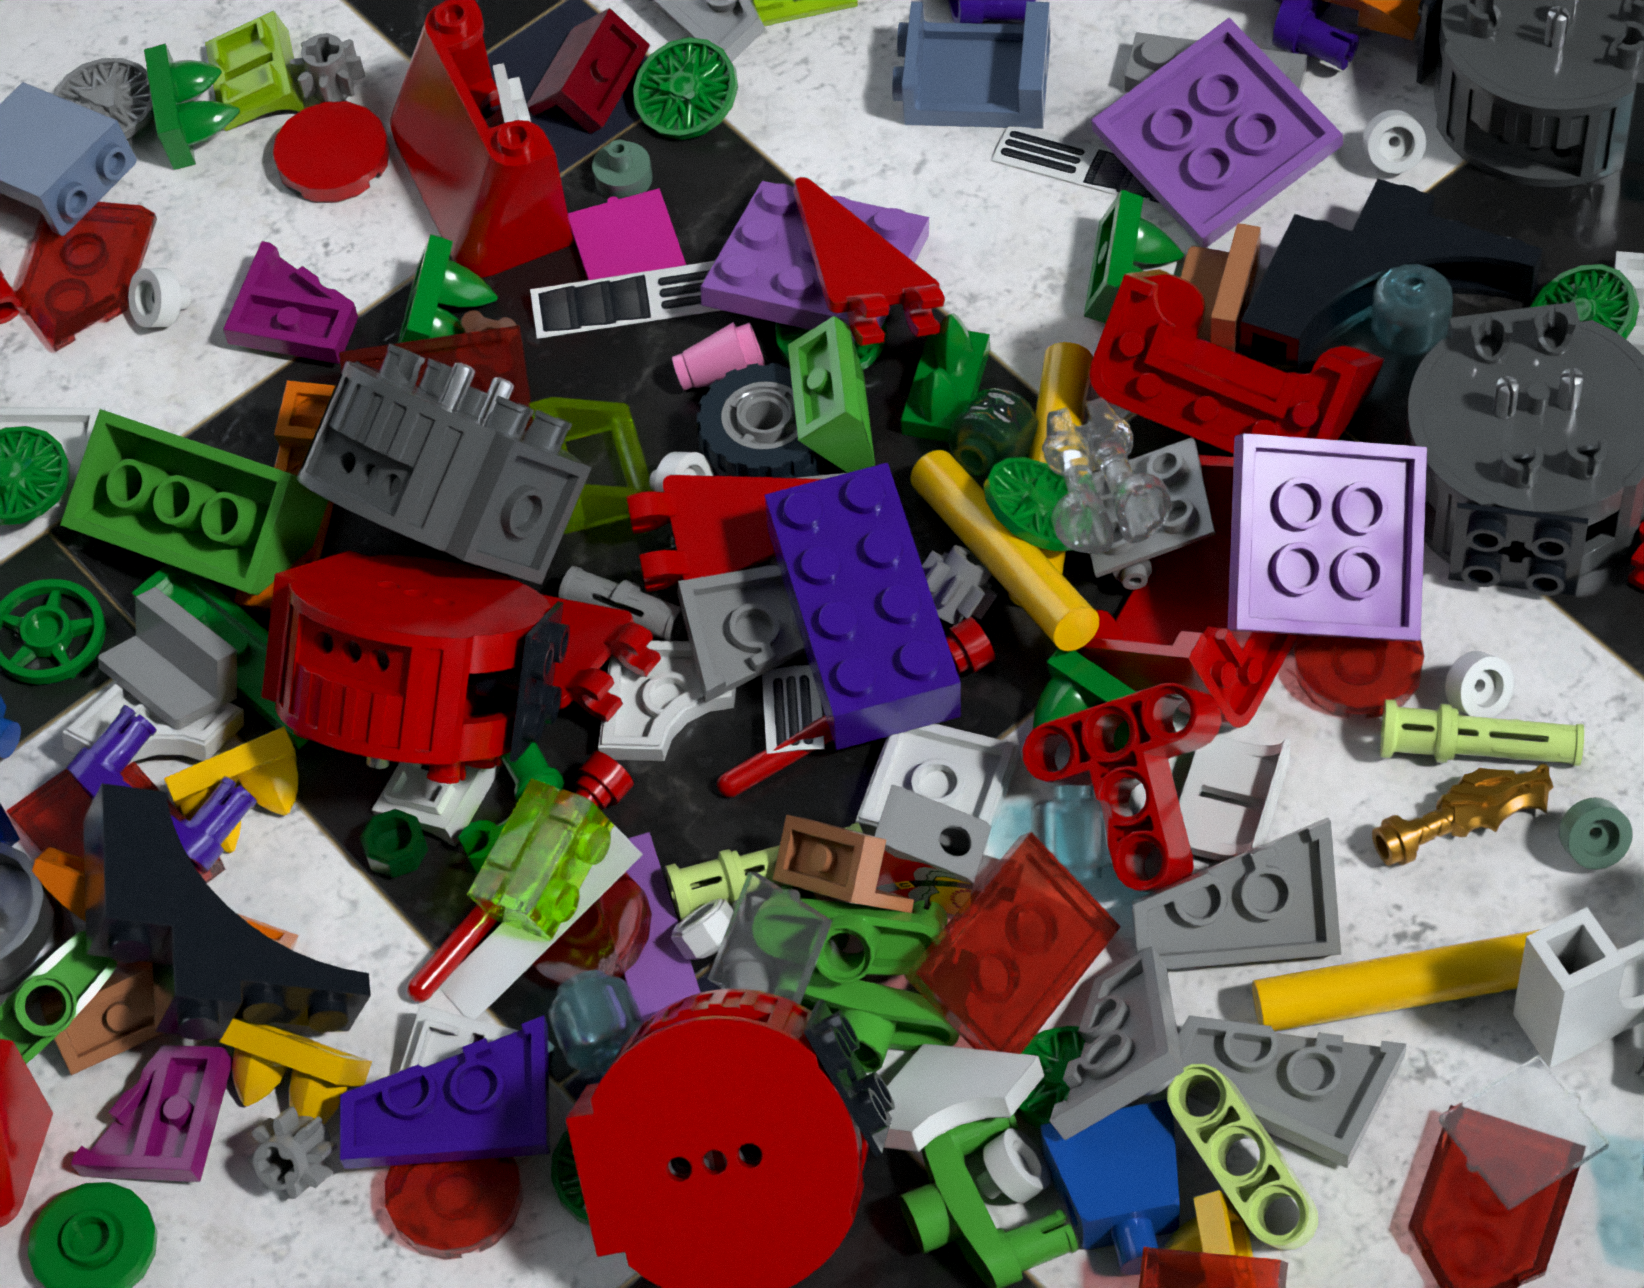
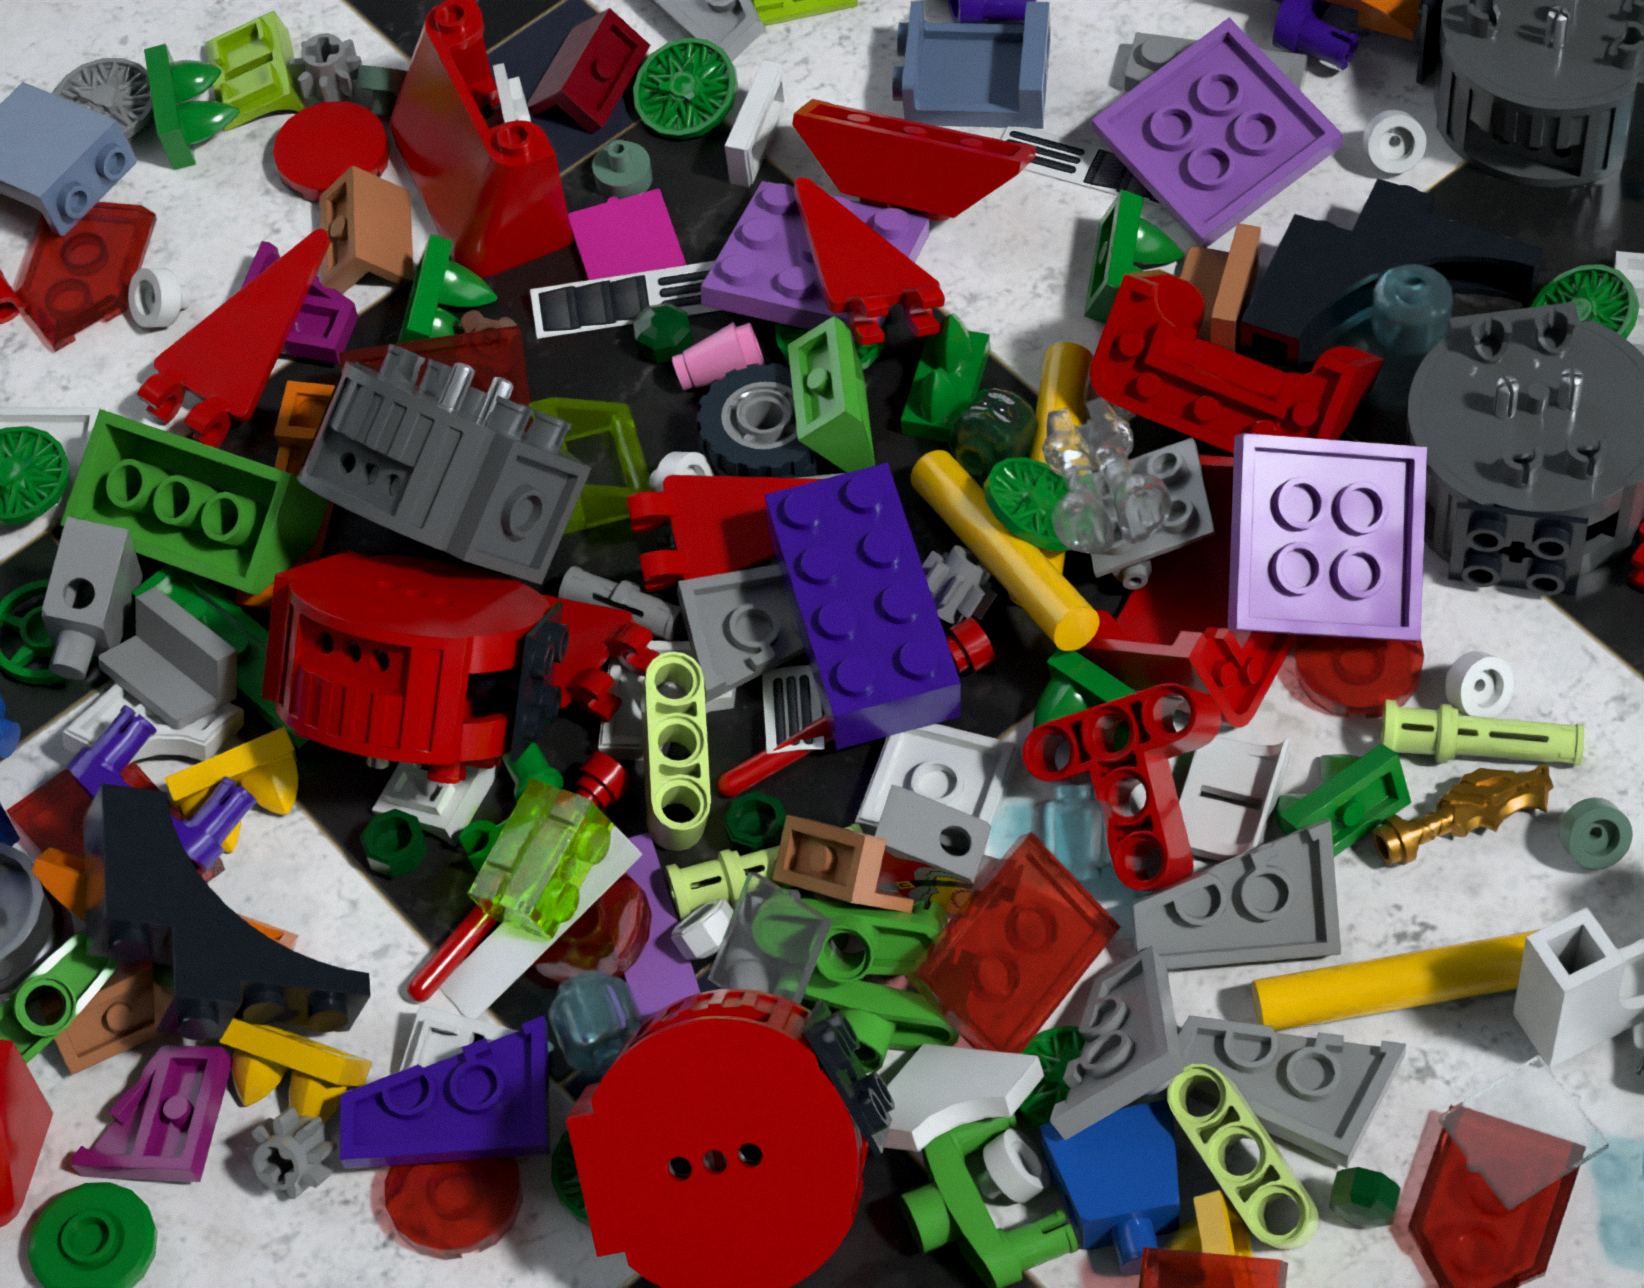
none -> light grey torso [42,517,143,680]
none -> red flag [137,229,331,448]
none -> nougat panel [319,165,414,294]
none -> sand green tile [356,65,407,116]
none -> dark green tile [633,303,693,364]
none -> yellowish green beam [640,652,711,851]
none -> dark green tile [723,791,786,855]
none -> white tile [725,59,788,187]
none -> red wedge [792,99,1036,221]
none -> green tile [1275,743,1412,857]
none -> dark green tile [1329,1167,1401,1228]

